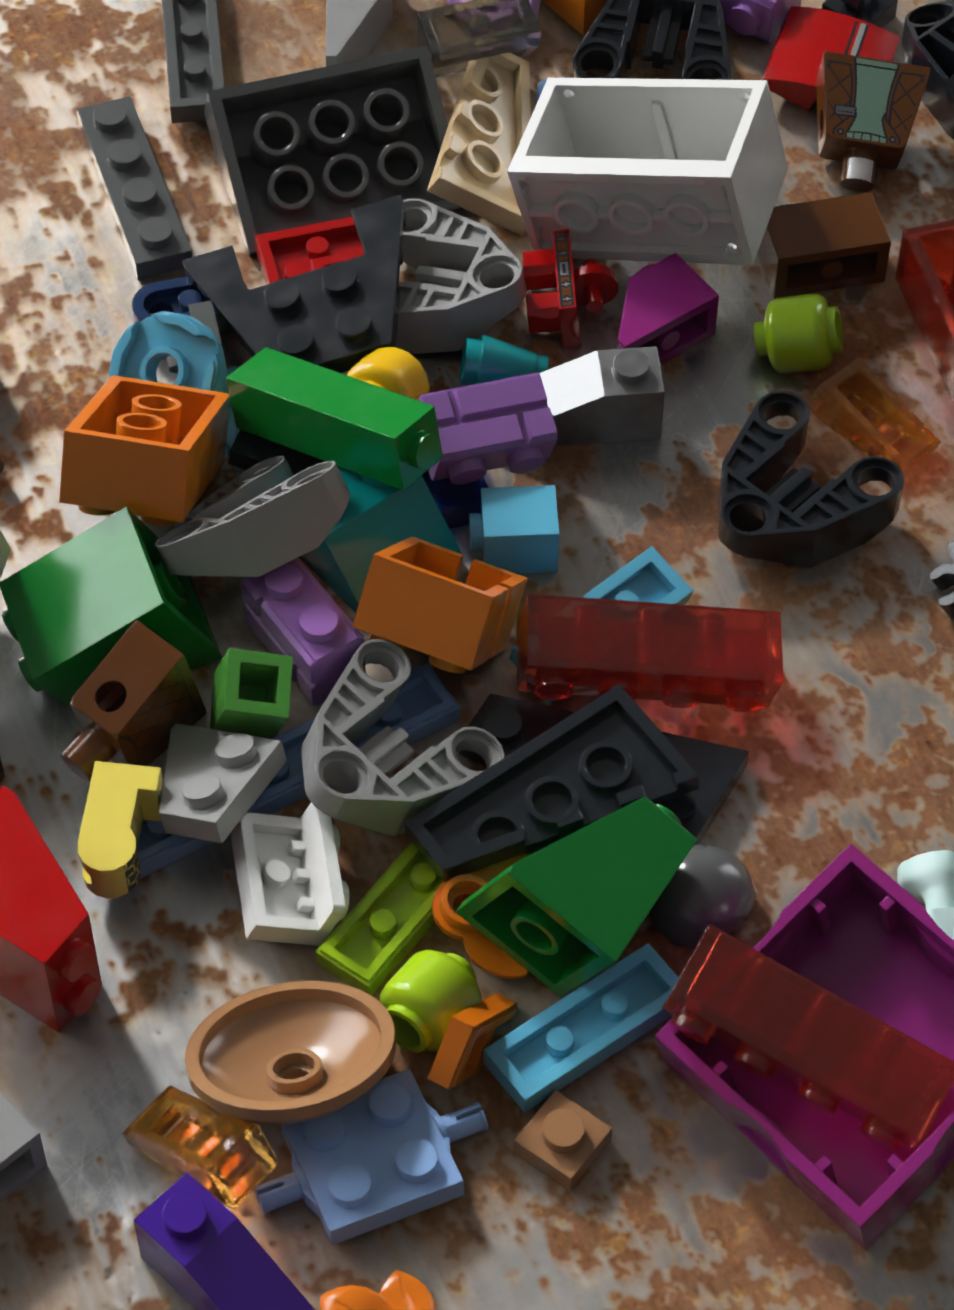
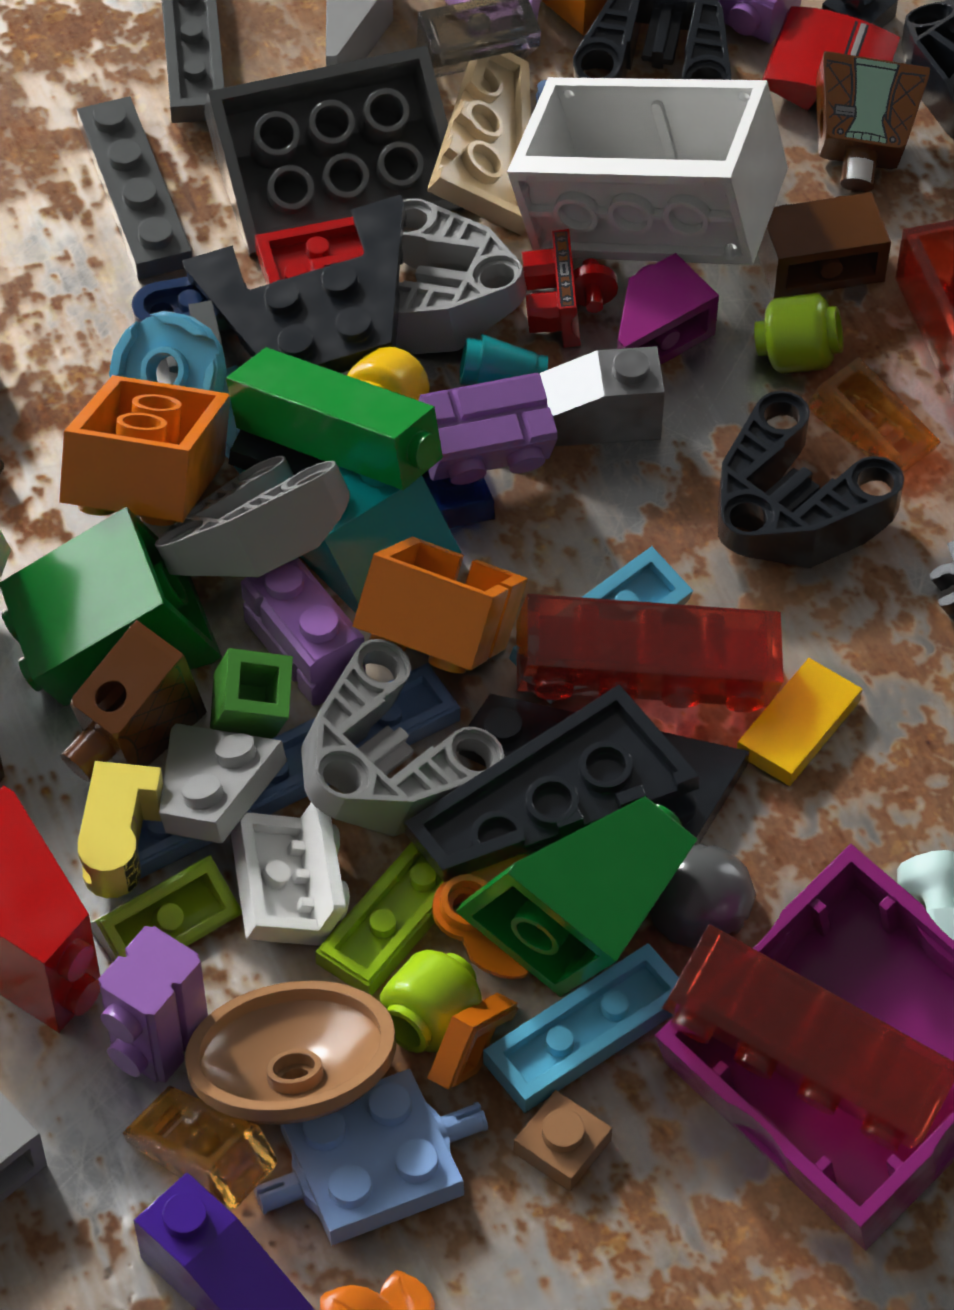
medium azure brick [469,485,559,574] -> none
none -> lime slope [90,855,242,962]
none -> medium lavender brick [98,926,208,1083]
none -> yellow tile [737,658,862,786]

